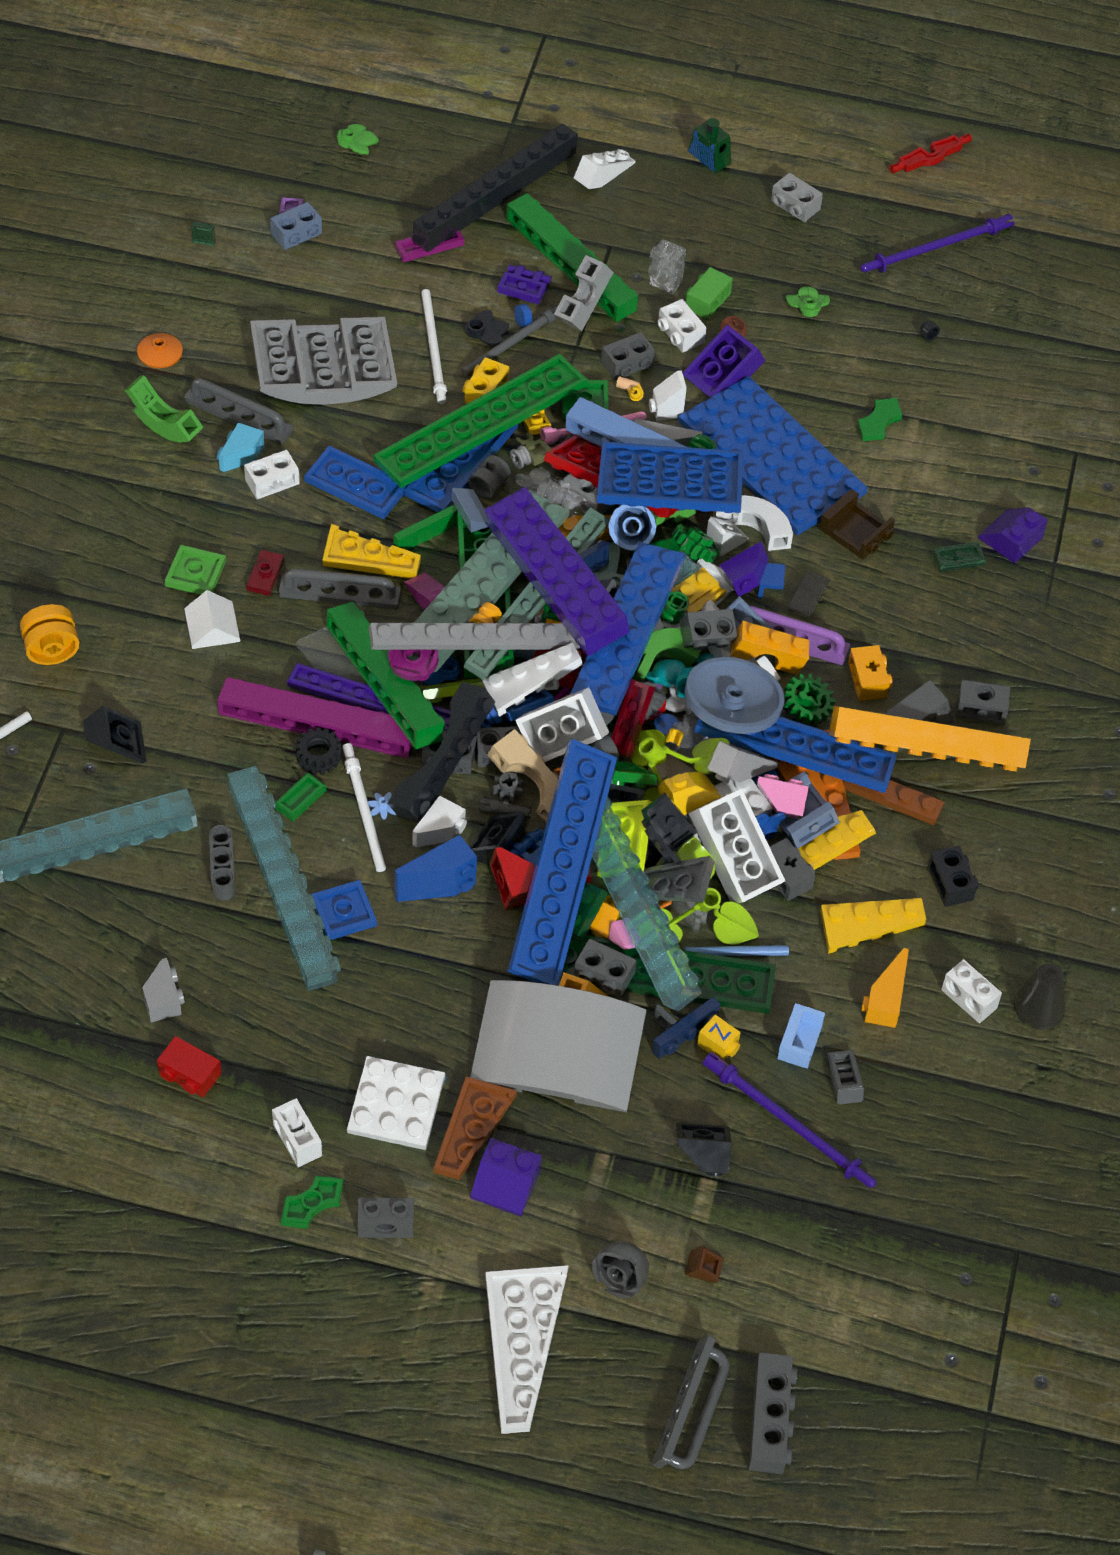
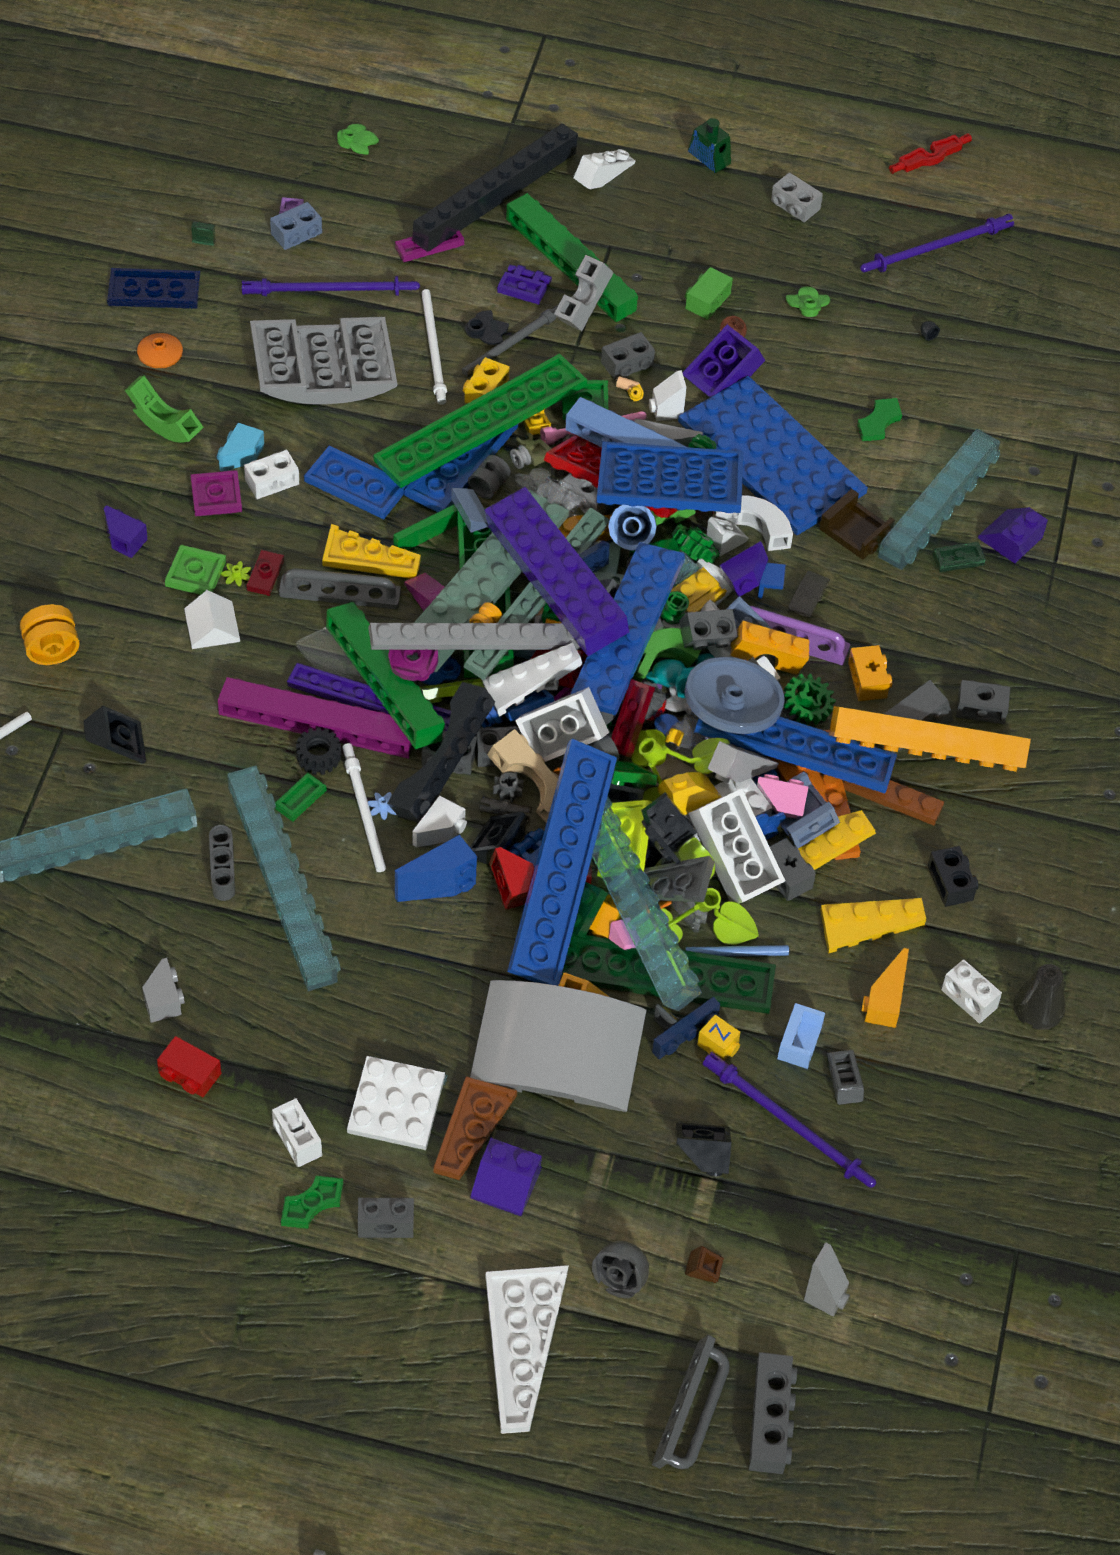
dark grey piece [184,378,293,445] -> none
blue plate [311,880,377,941] -> none
blue tile [514,304,532,327] -> none
dark grey brick [574,939,636,997] -> none
clear brick [648,239,686,294] -> none
white brick [658,299,706,353] -> none
none -> dark purple slope [104,505,148,558]
none -> clear blue tile [107,268,201,309]
none -> magenta plate [191,470,242,516]
none -> lime plant [221,561,252,587]
none -> dark purple bar [242,276,420,296]
none -> light grey slope [804,1243,850,1316]
none -> clear light blue brick [878,429,1000,570]

